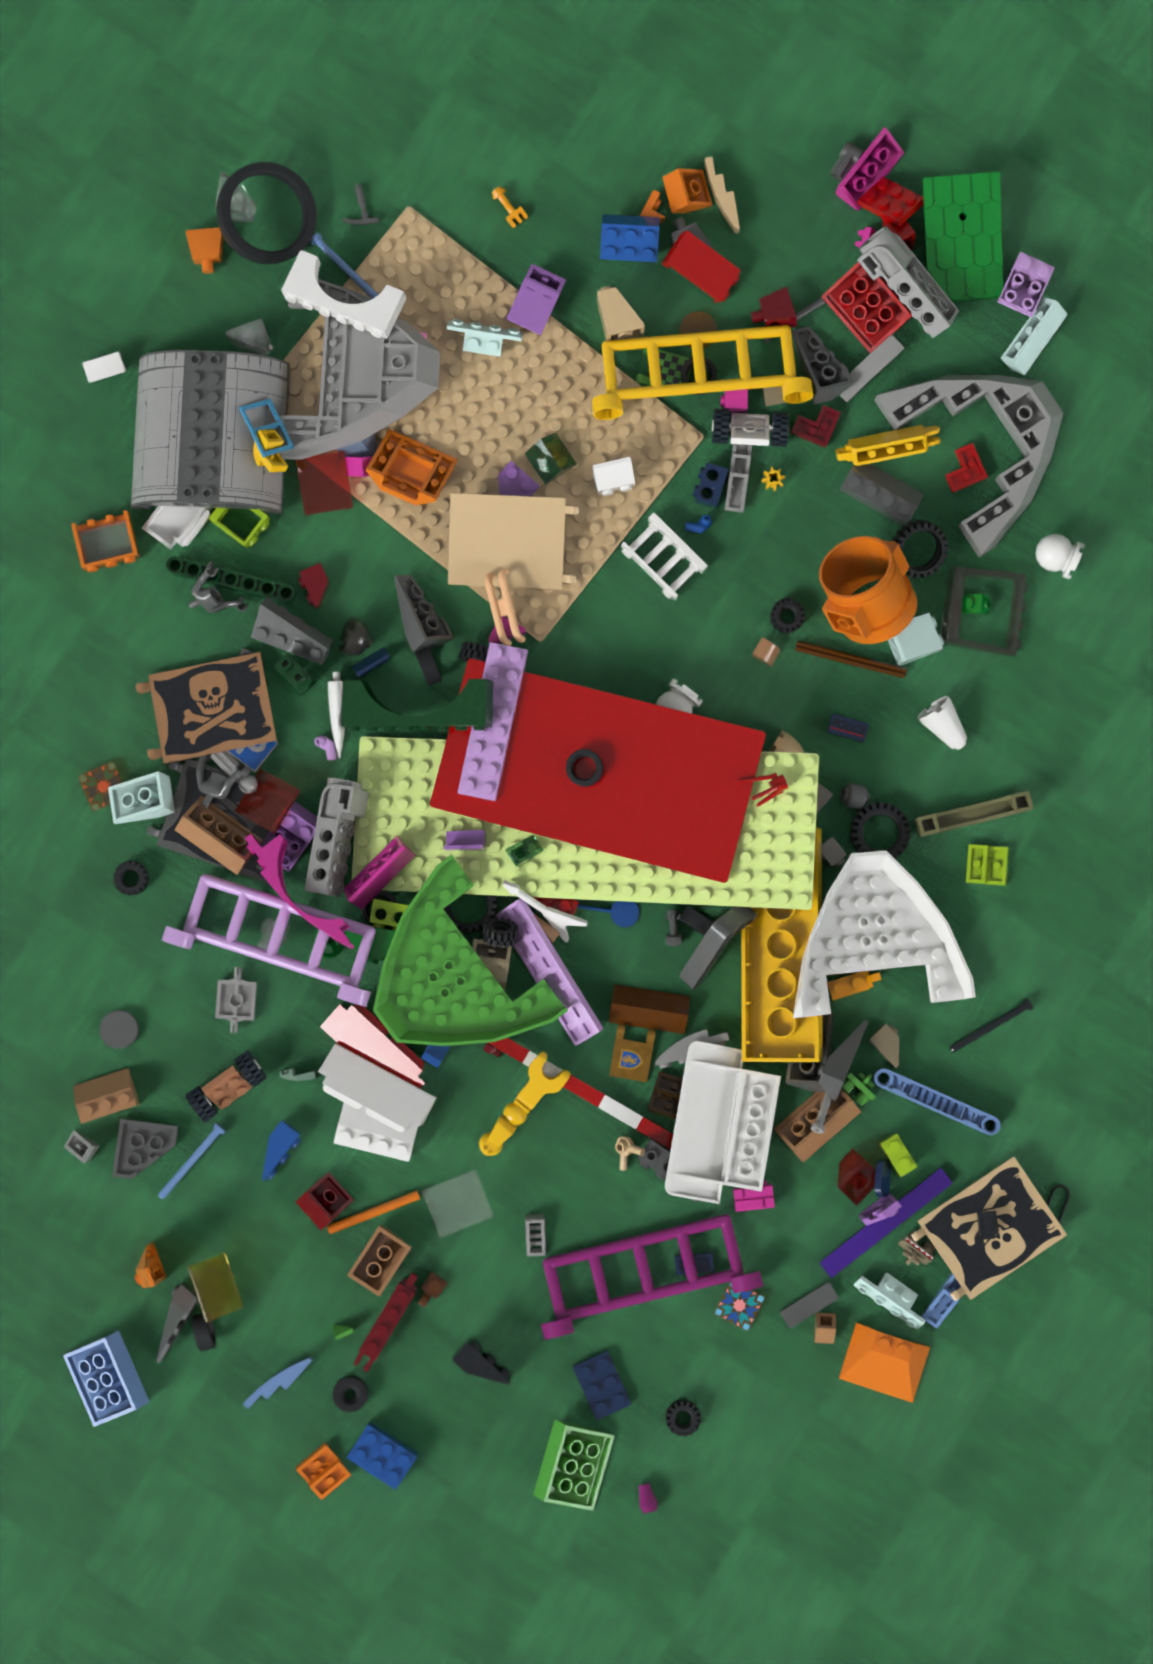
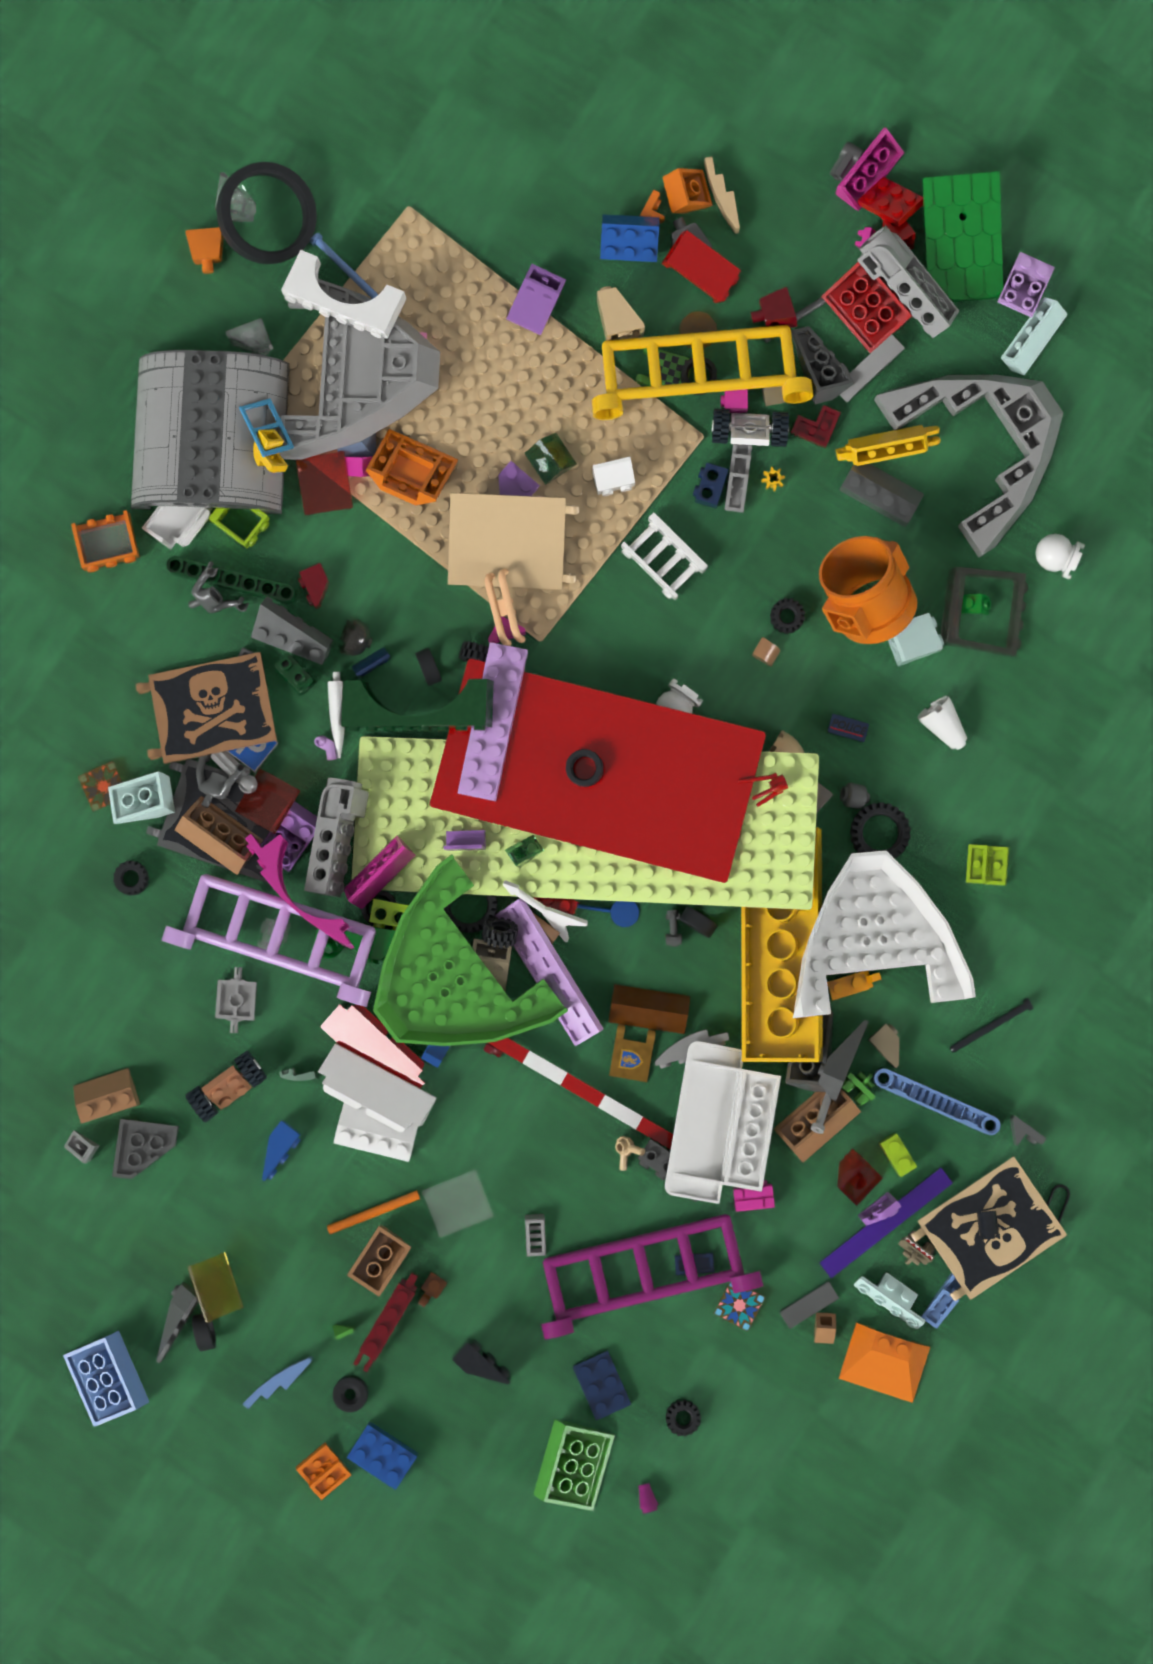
white hinge [82,351,126,383] -> none
dark grey tile [100,1010,139,1049] -> none
orange wedge [134,1242,167,1288] -> none
medium blue bar [158,1123,226,1199] -> none
dark red slope [295,1172,354,1230] -> none
dark grey piece [343,184,379,225] -> none
dark grey wedge [394,575,454,652] -> none
light aqua bracket [446,319,524,357] -> none
yellow piece [479,1051,571,1156] -> none
light orange hinge [492,186,528,229] -> none
dark brown slope [647,1071,683,1120] -> none
dark grey beam [679,906,757,990] -> none
blue arm [684,515,712,534] -> none
reddish brown axle [795,641,907,678] -> none
light grey brick [822,837,847,868] -> none
dark blue tile [874,1159,892,1197] -> none
black tyre [891,520,949,578] -> none
olive arch [914,791,1034,838] -> none
red plate [945,443,988,493] -> none
none -> dark grey slope [1010,1115,1047,1146]

